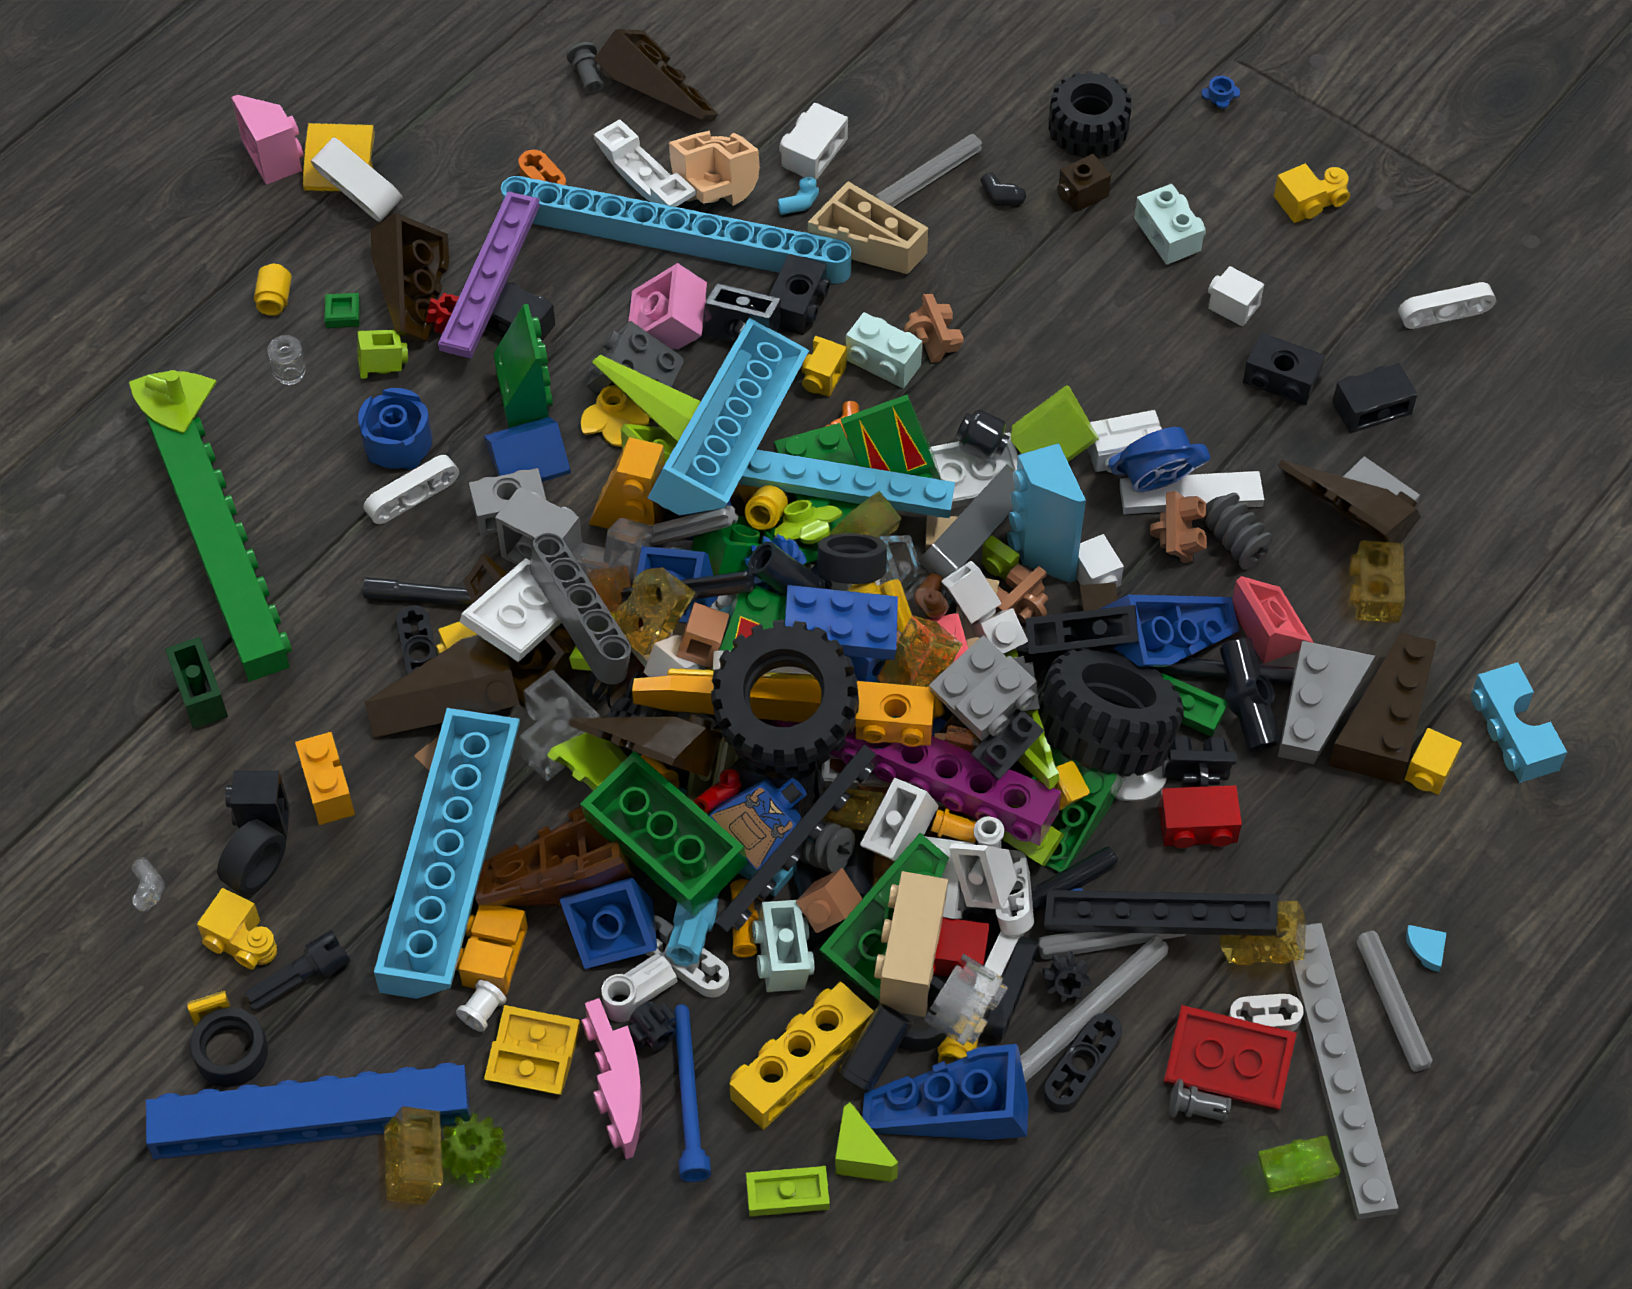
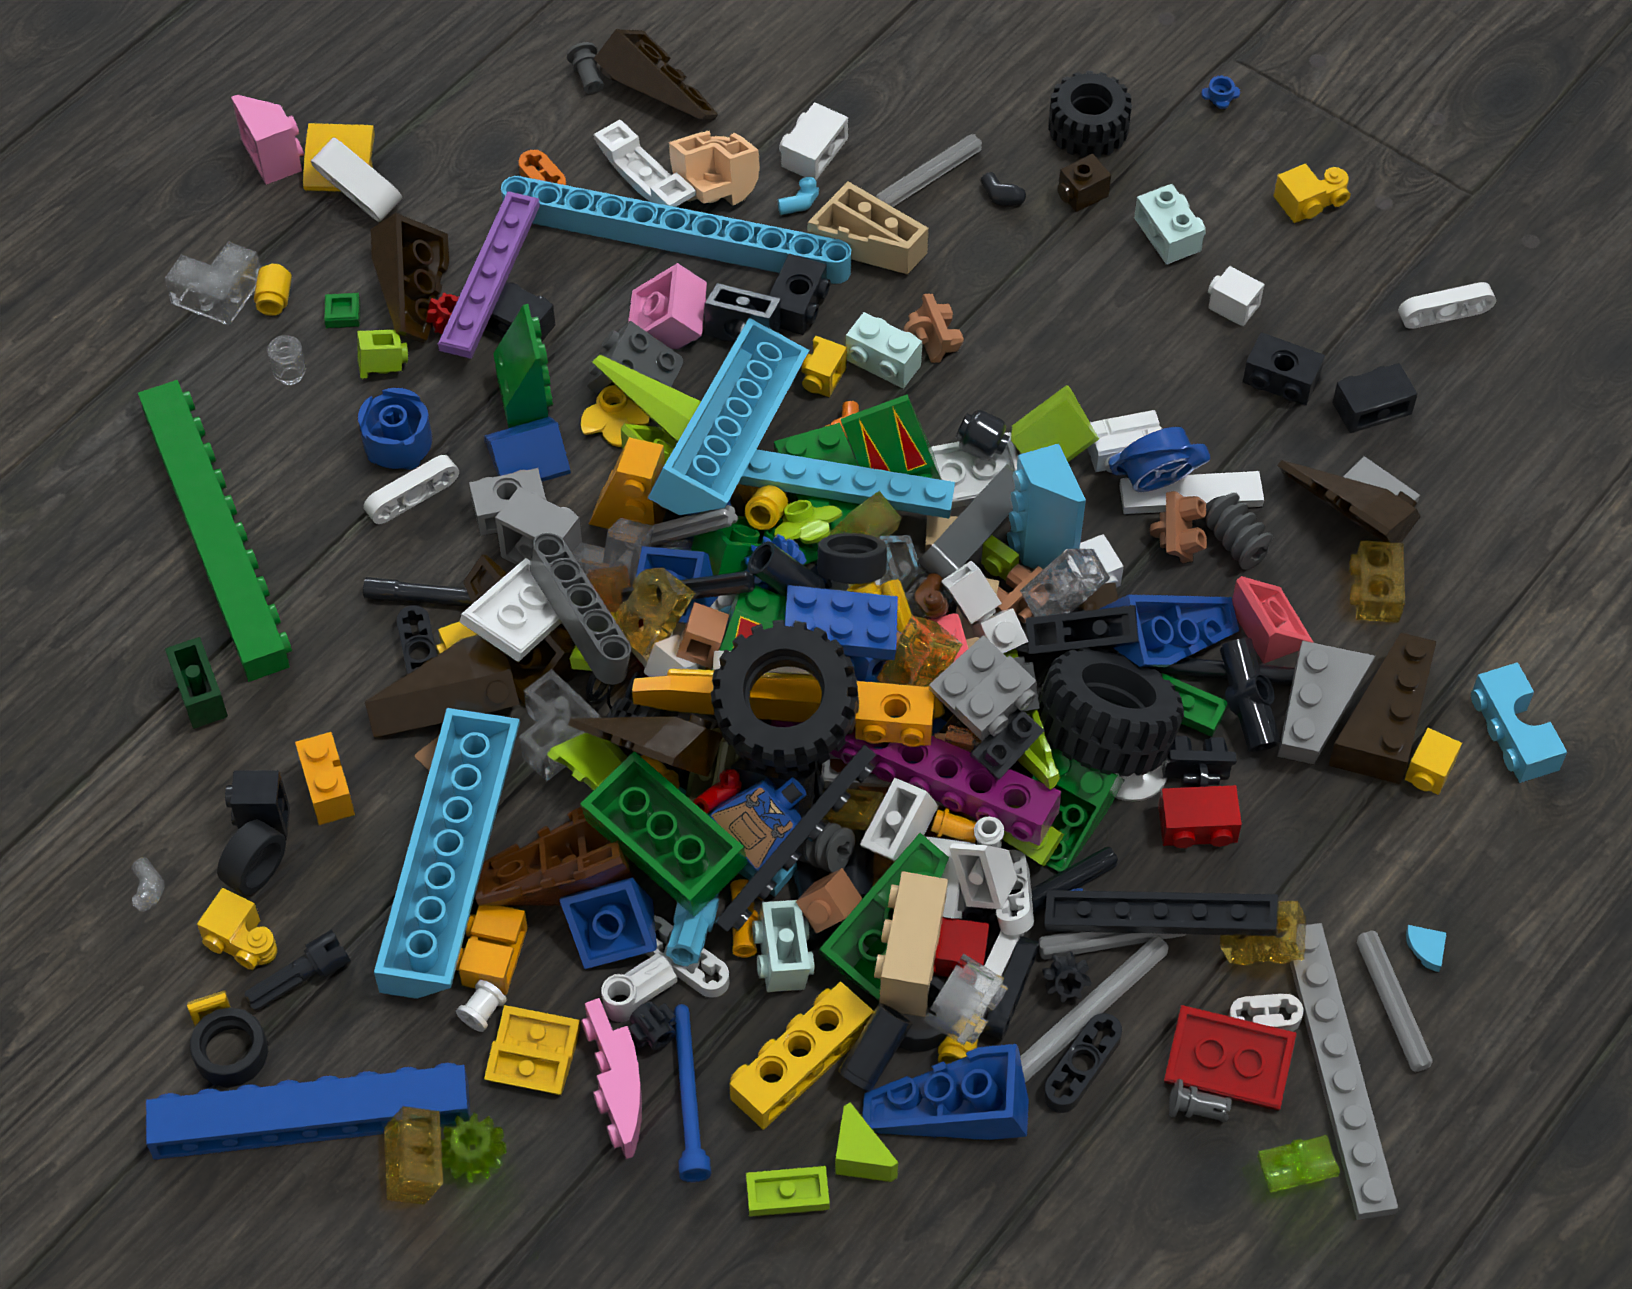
lime shield [129,370,217,434] -> none
yellow slope [1036,761,1090,811] -> none
none -> clear brick [164,241,261,325]
none -> clear brick [1020,549,1110,617]

